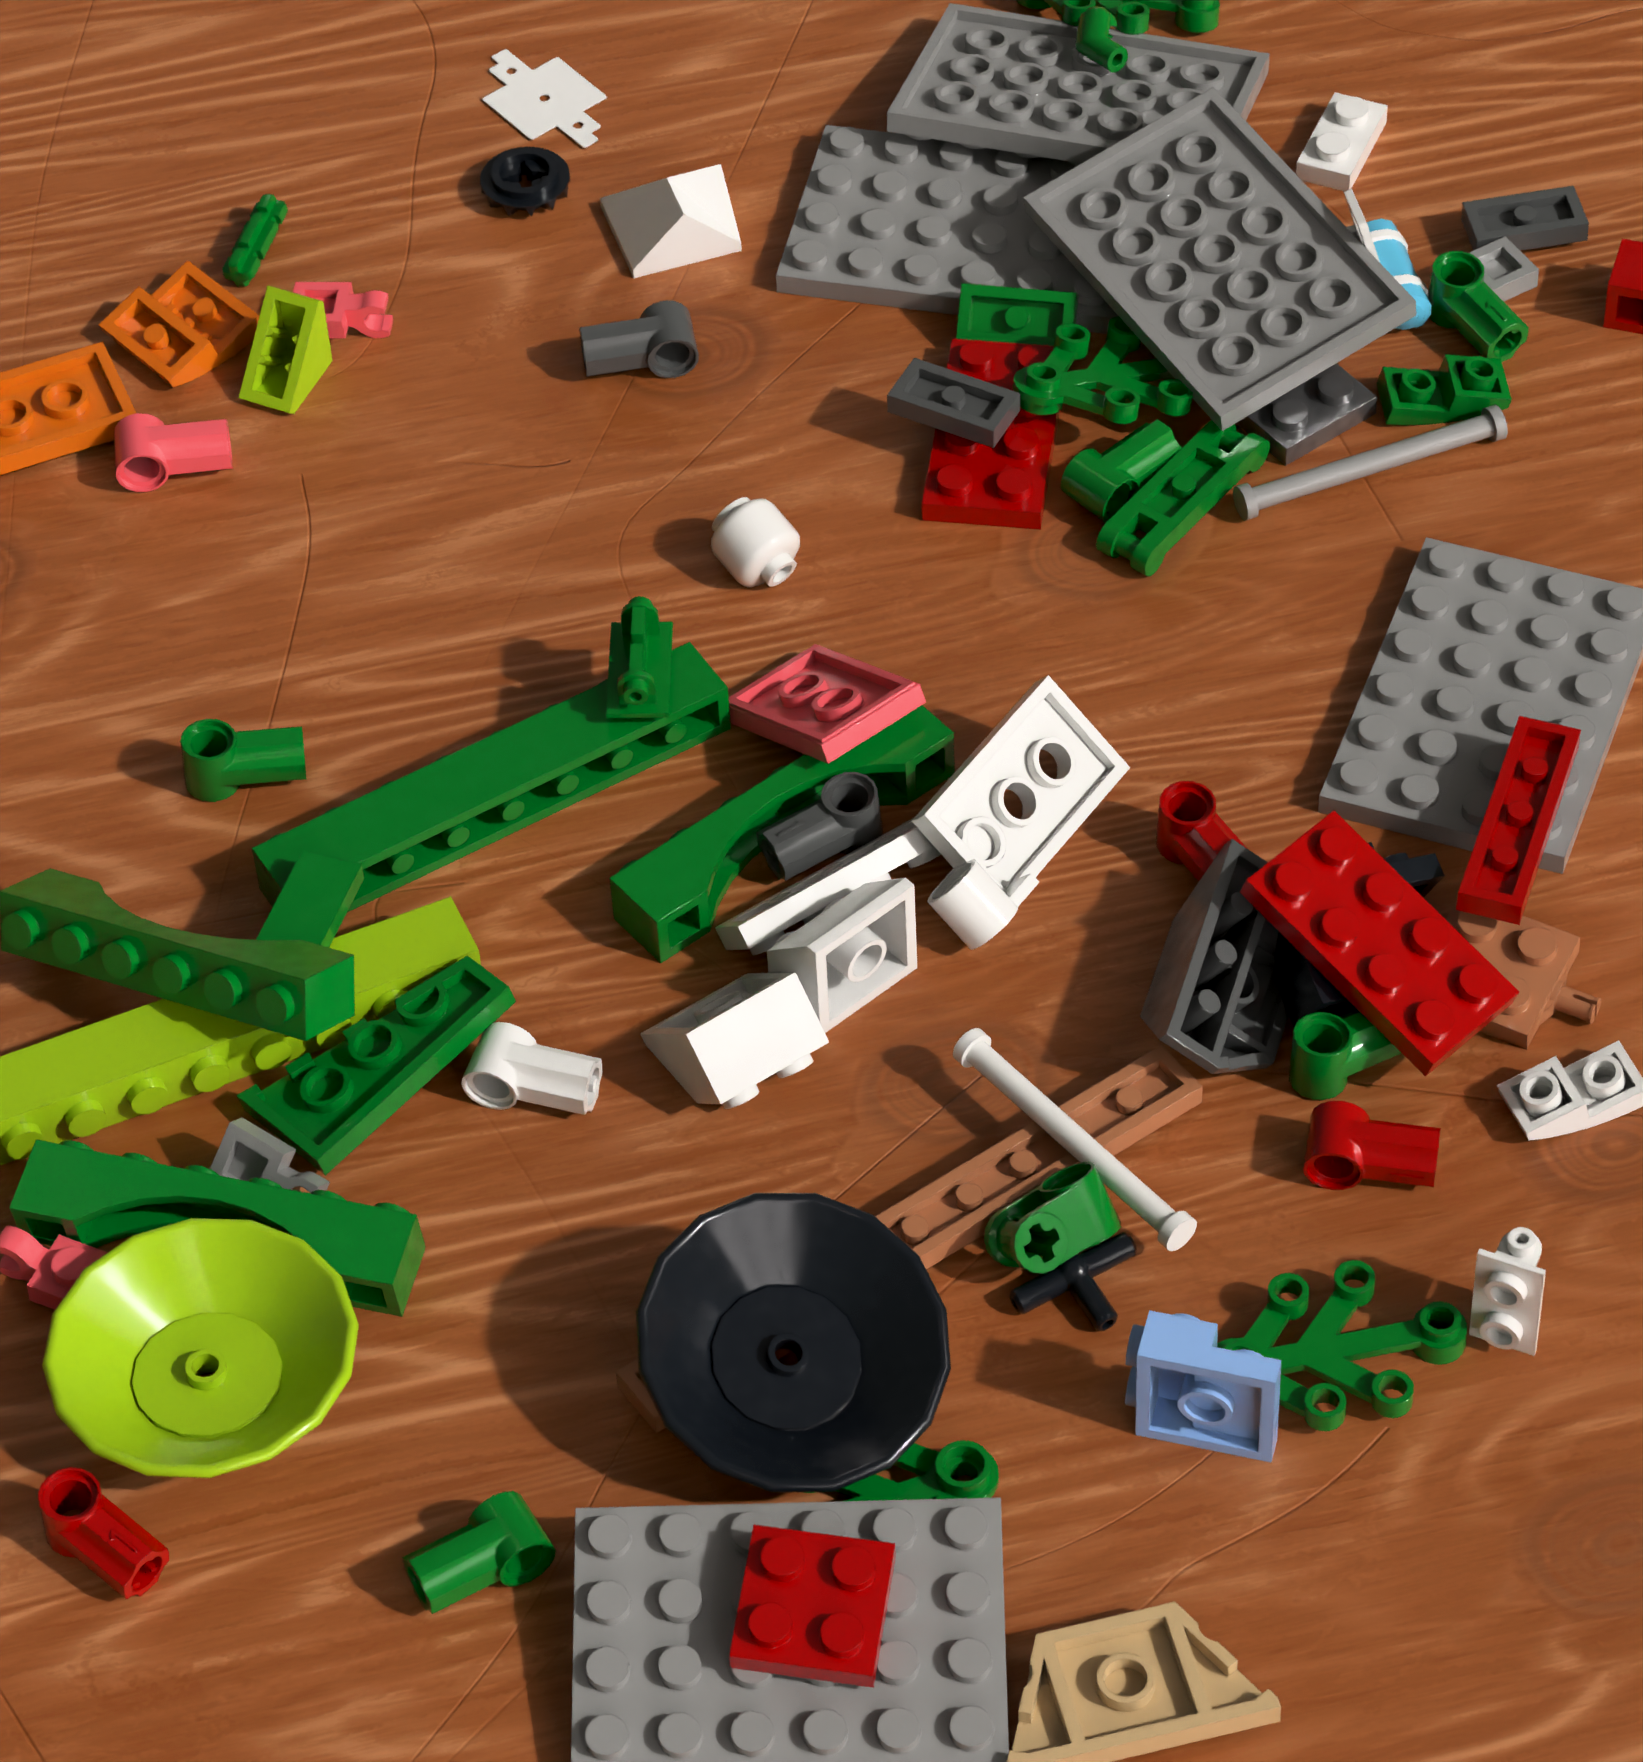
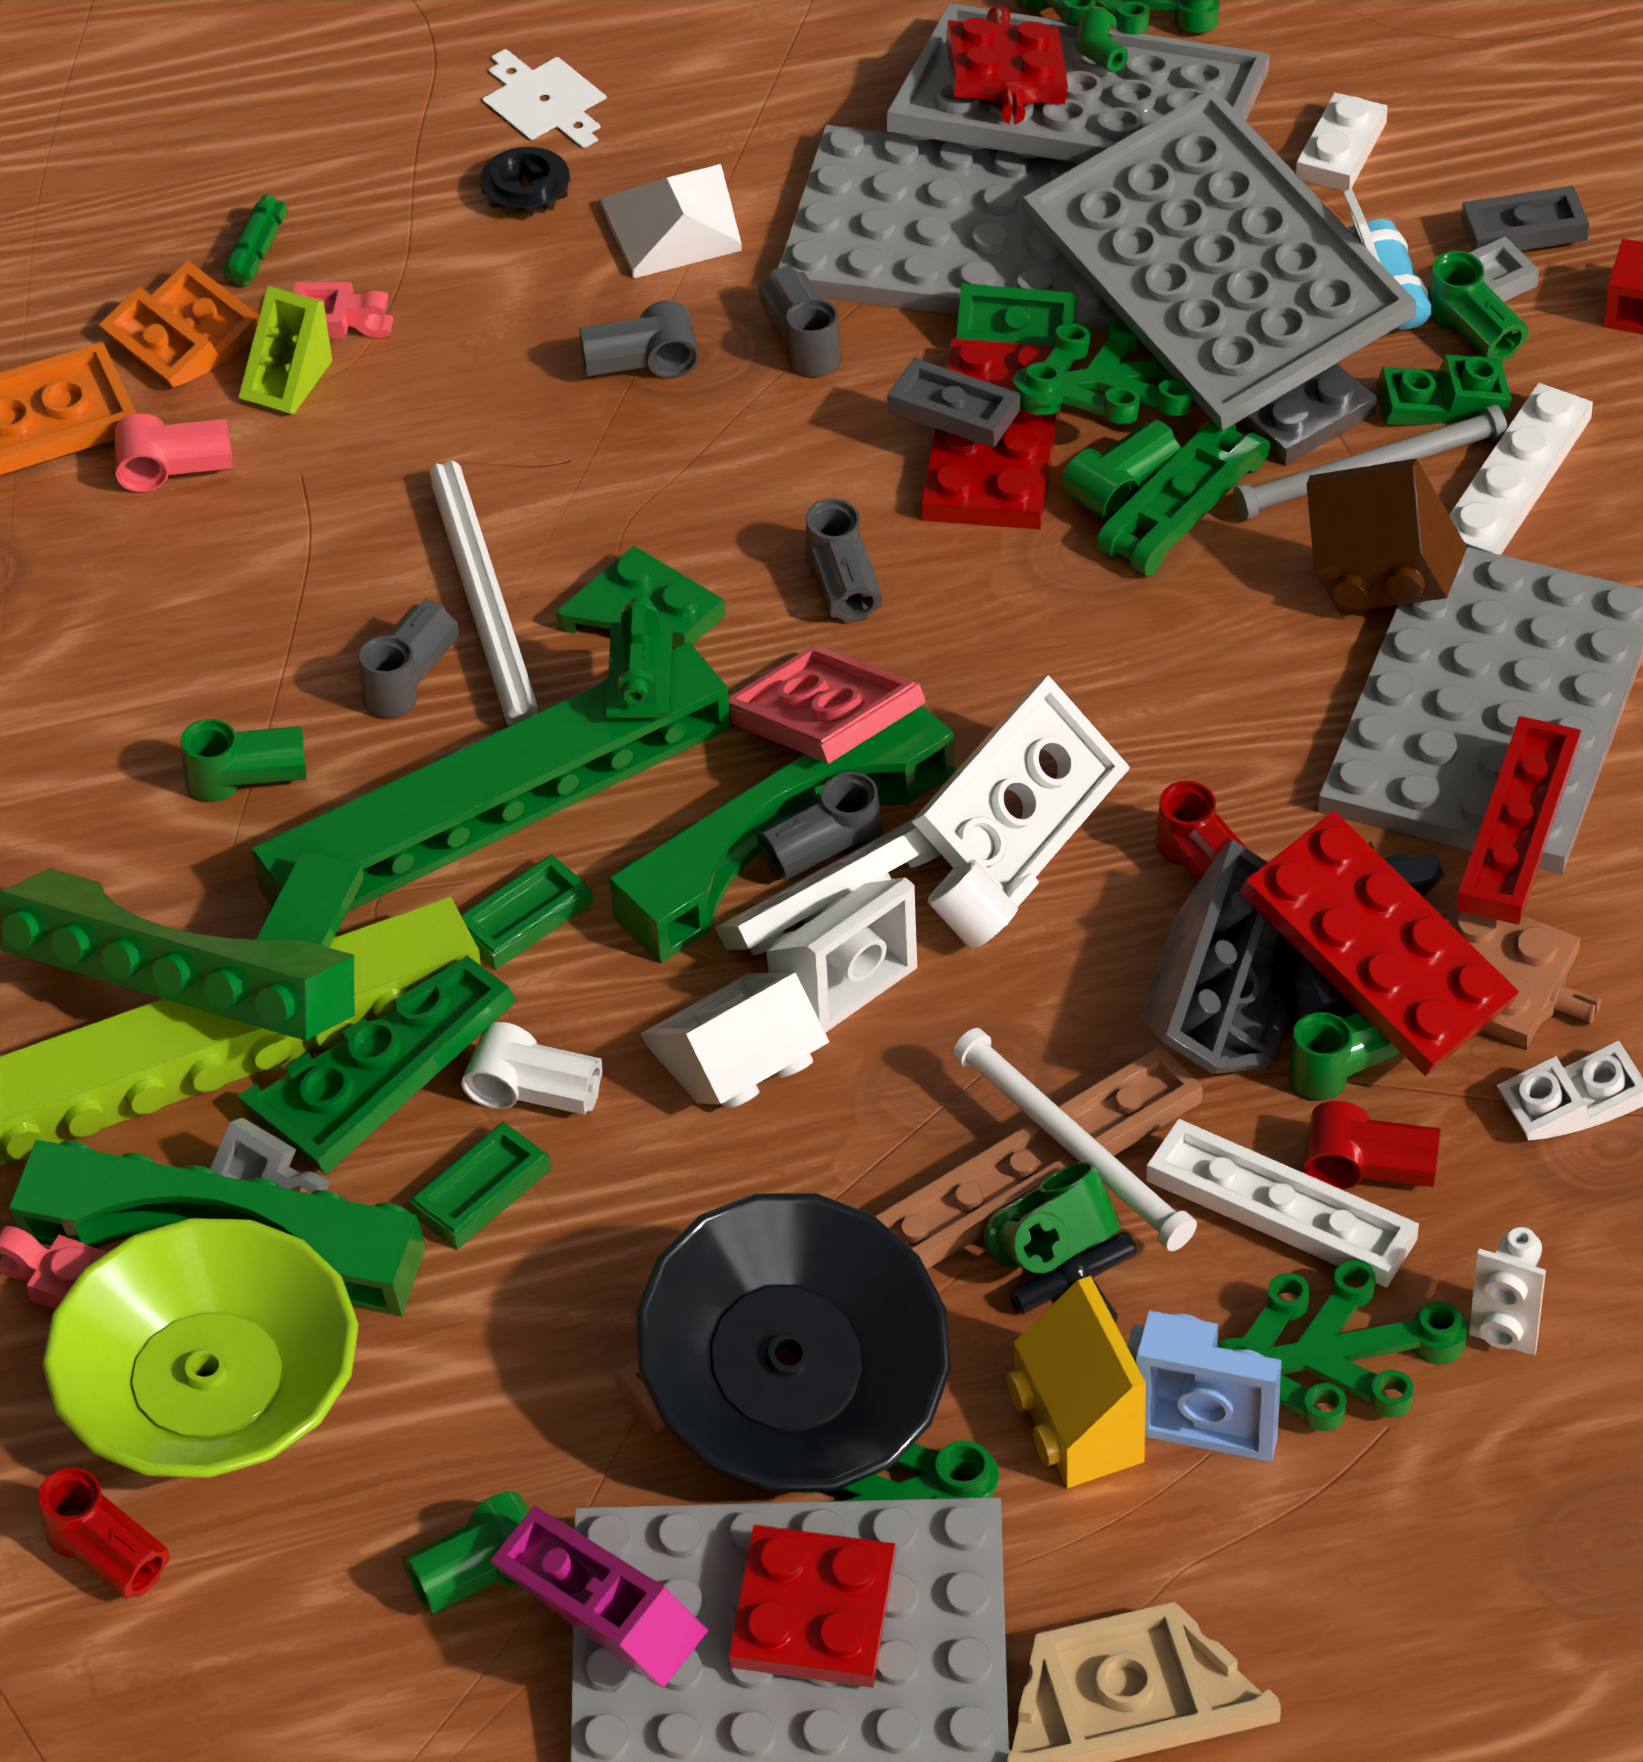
white head [711,497,800,587] -> none
none -> dark grey piece [359,599,459,718]
none -> green tile [408,1121,552,1250]
none -> white axle [429,460,538,726]
none -> green tile [461,854,593,970]
none -> dark pink slope [490,1505,708,1688]
none -> green wing [556,545,725,649]
none -> dark grey piece [759,265,841,377]
none -> dark grey piece [806,498,882,624]
none -> red plate [946,6,1068,125]
none -> yellow slope [1006,1276,1146,1489]
none -> white plate [1147,1119,1419,1288]
none -> reddish brown slope [1306,458,1467,613]
none -> white plate [1449,383,1593,555]

